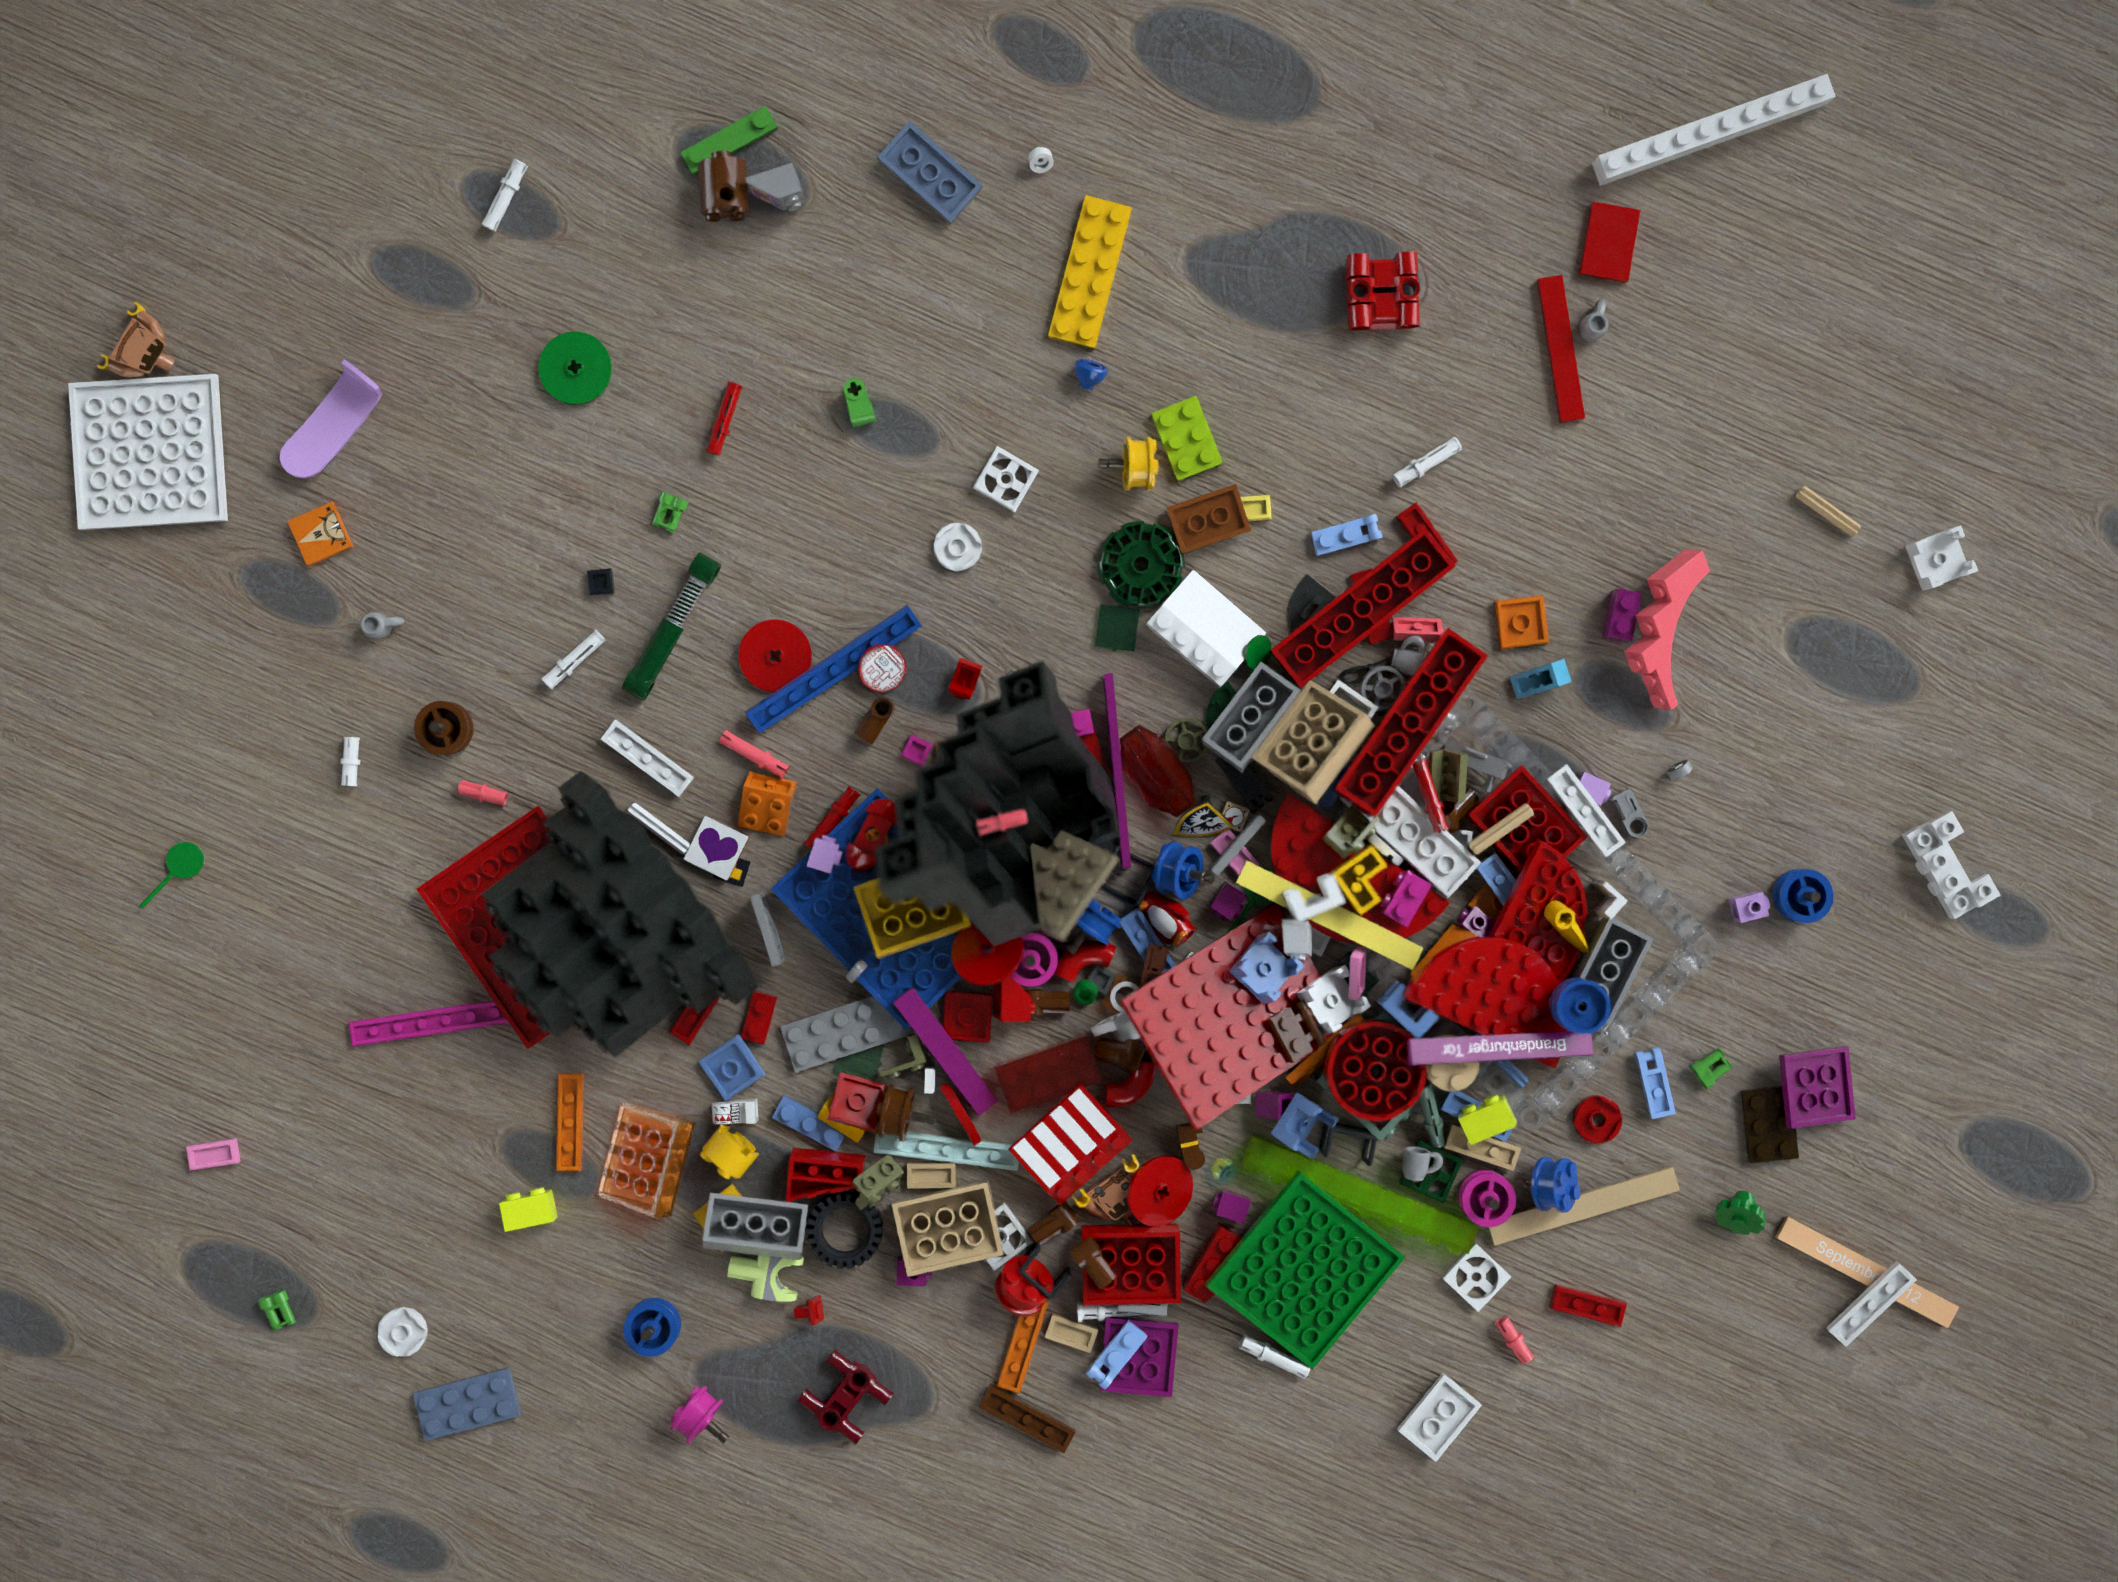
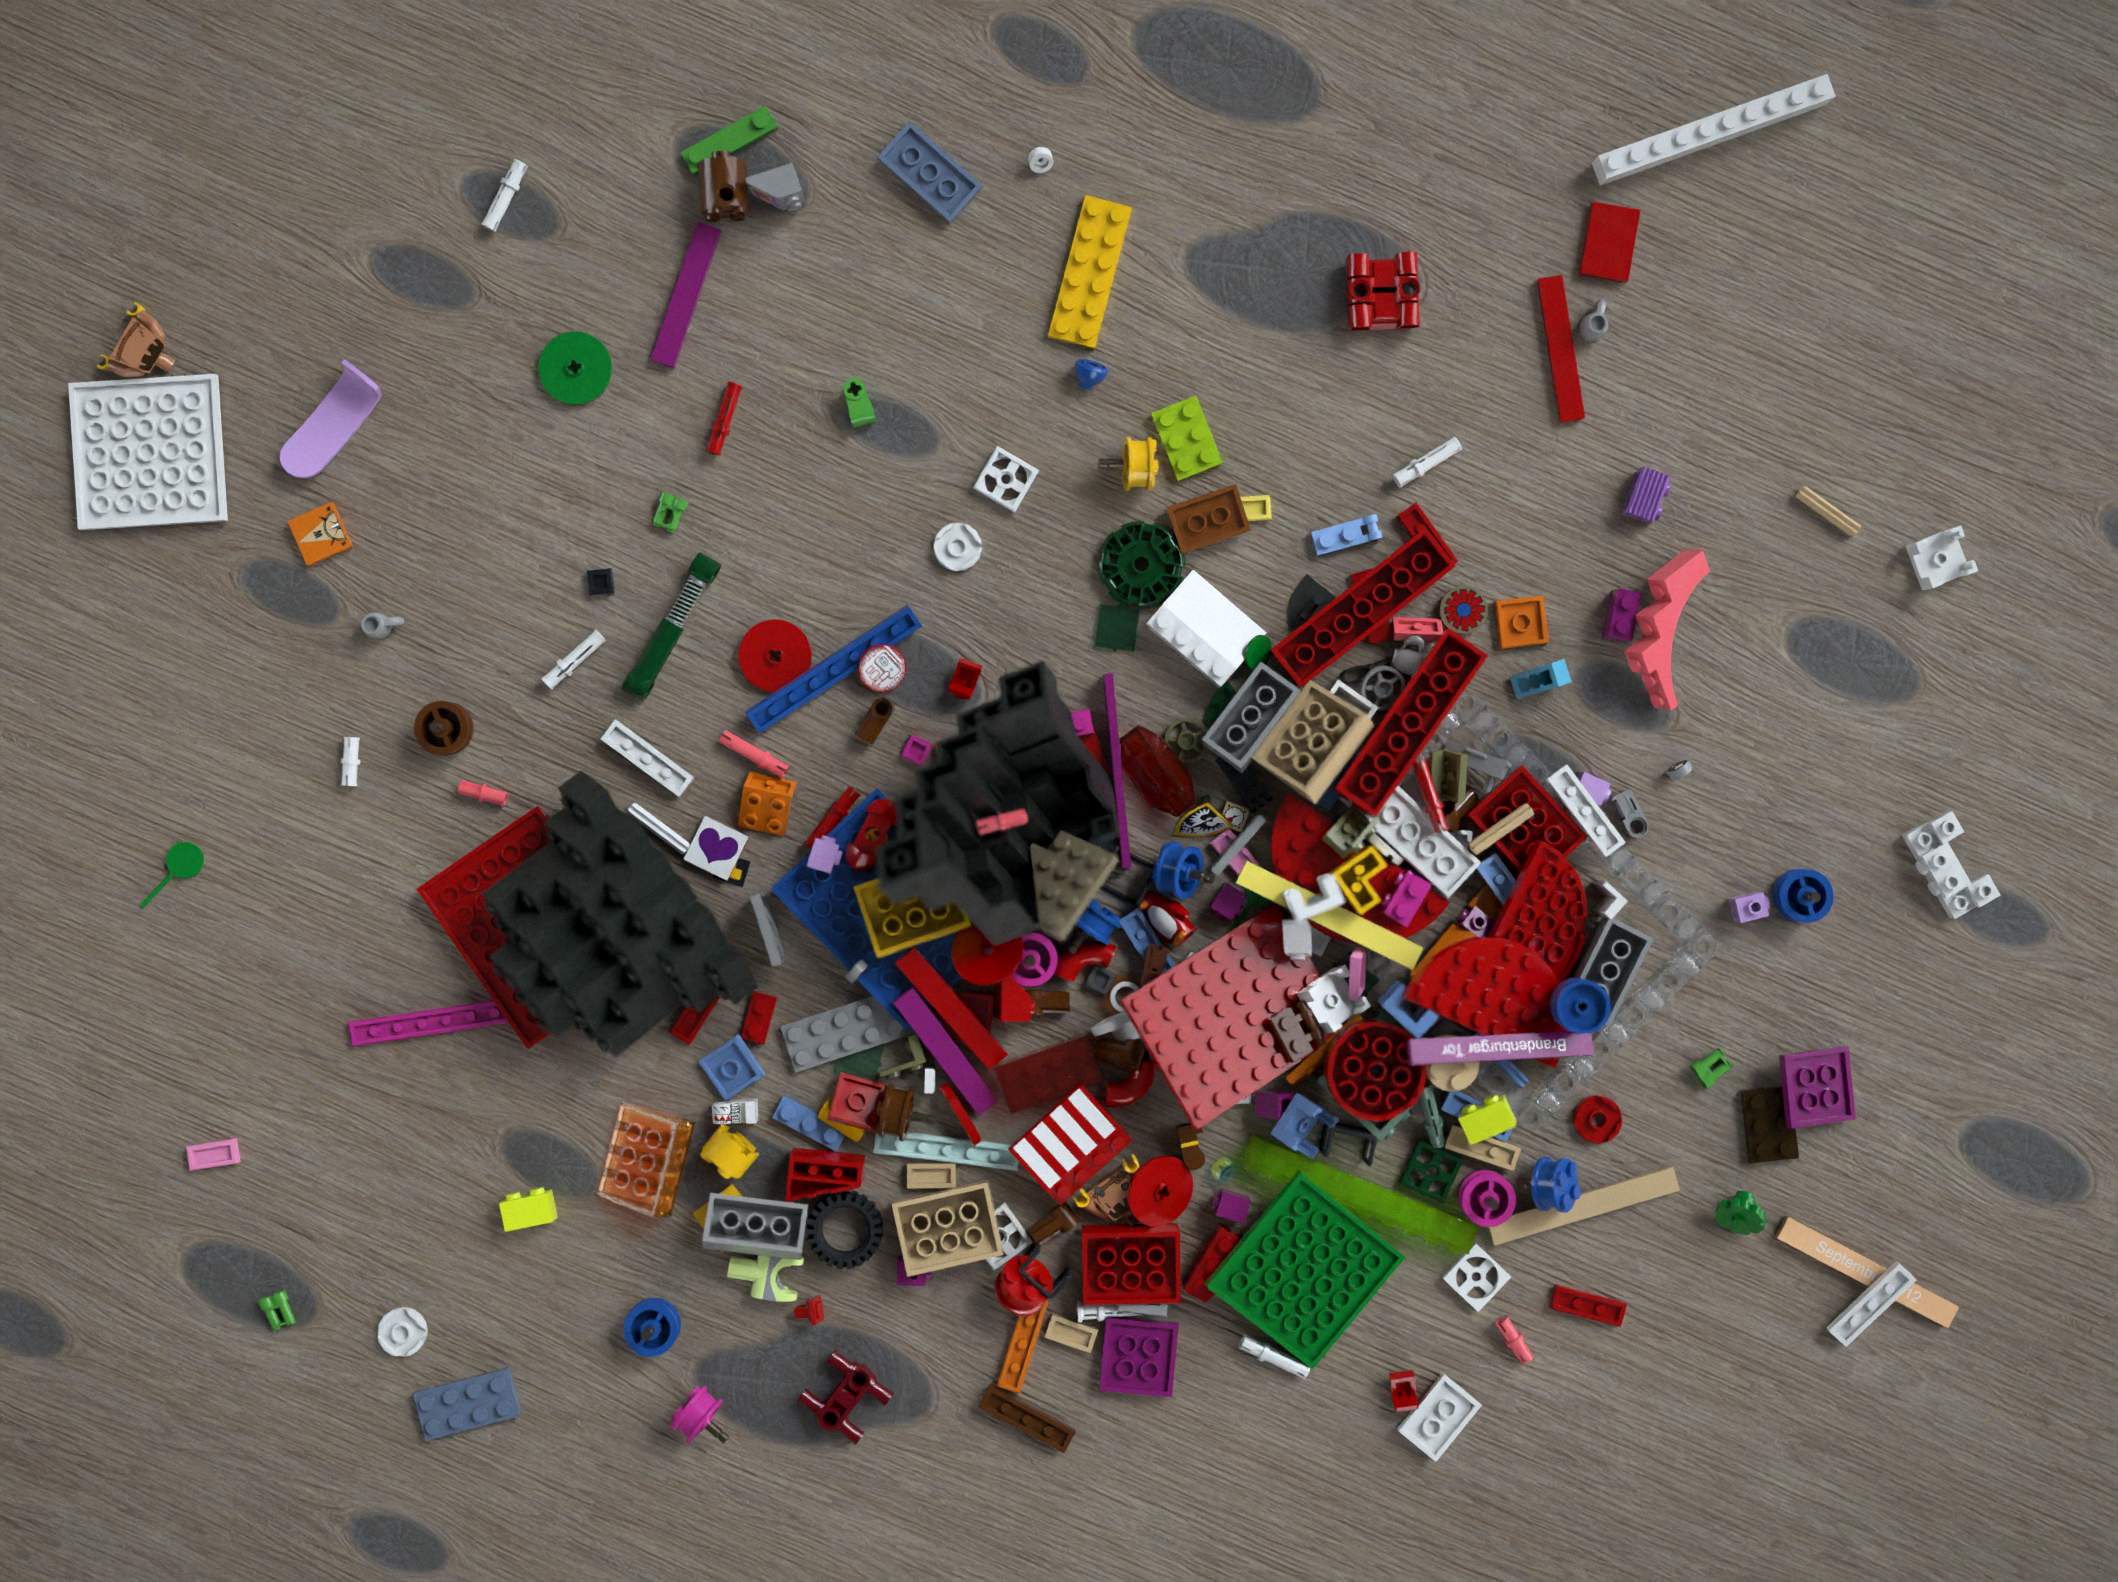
orange tile [556,1073,584,1171] -> none
olive bracket [852,1155,904,1210] -> none
reddish brown piece [1070,1236,1116,1288] -> none
green tile [1073,980,1098,1005] -> none
light blue plate [1085,1320,1147,1390] -> none
medium blue panel [1229,932,1304,1004] -> none
light grey piece [1402,1146,1443,1181] -> none
yellow piece [1544,901,1589,953] -> none
light blue plate [1634,1047,1676,1119] -> none
none -> magenta tile [651,222,722,369]
none -> red tile [895,946,1008,1070]
none -> red bracket [1389,1370,1419,1412]
none -> tile [1439,586,1488,634]
none -> medium lavender brick [1622,466,1671,524]

